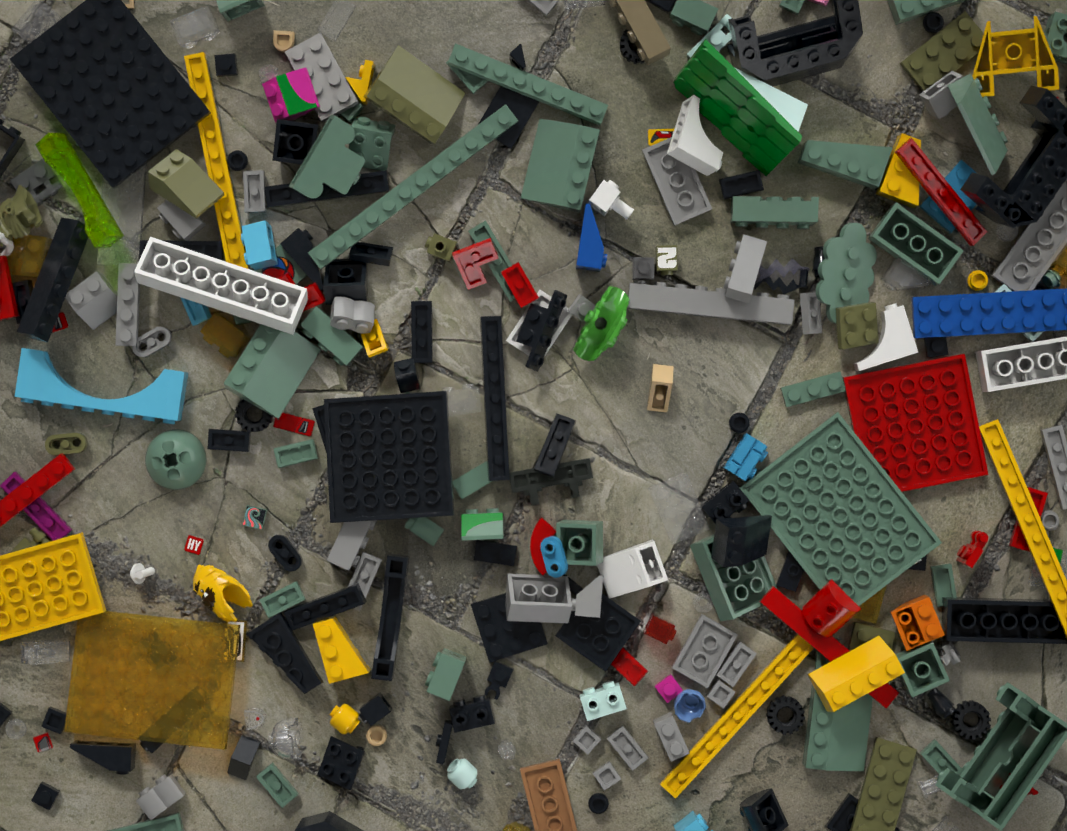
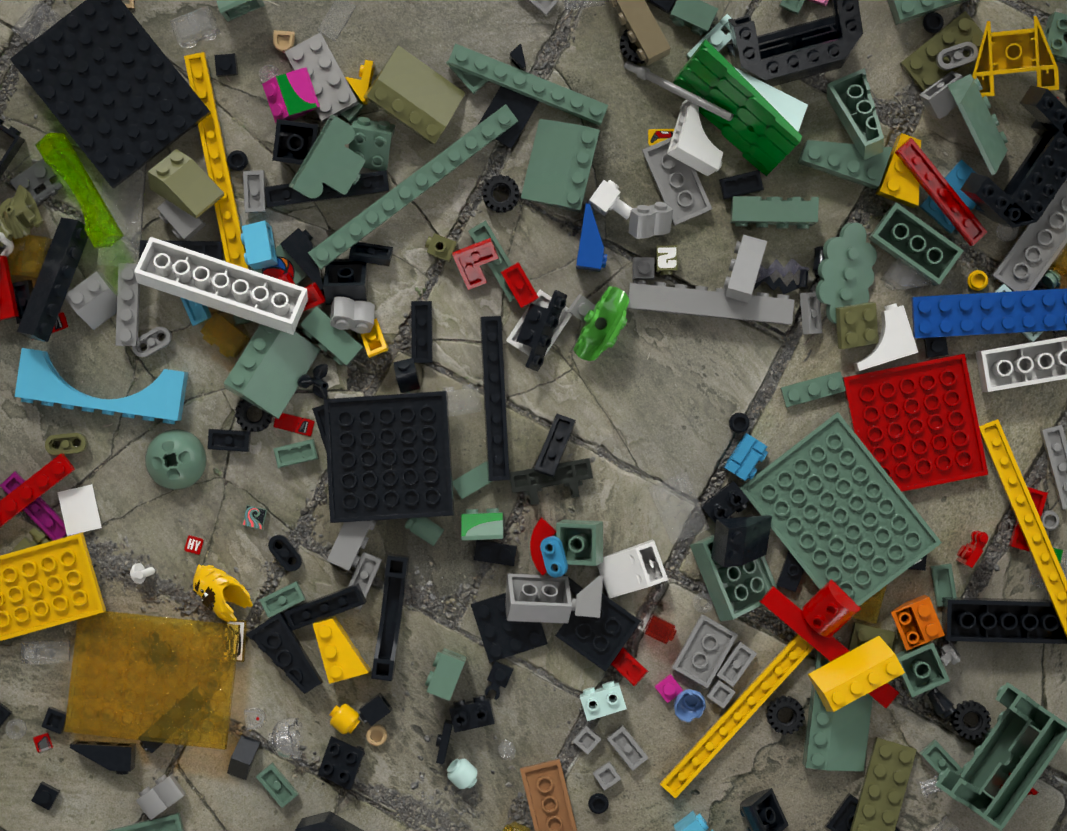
tan slope [647,364,674,412] -> none
light grey brick [653,712,690,762] -> none
none -> white sticker [58,484,102,536]
none -> black plant [297,364,329,399]
none -> black tyre [482,174,520,213]
none -> light grey bar [624,61,734,121]
none -> light grey brick [628,202,673,239]
none -> sand green wedge [827,68,884,160]
none -> light grey plate [936,42,978,71]

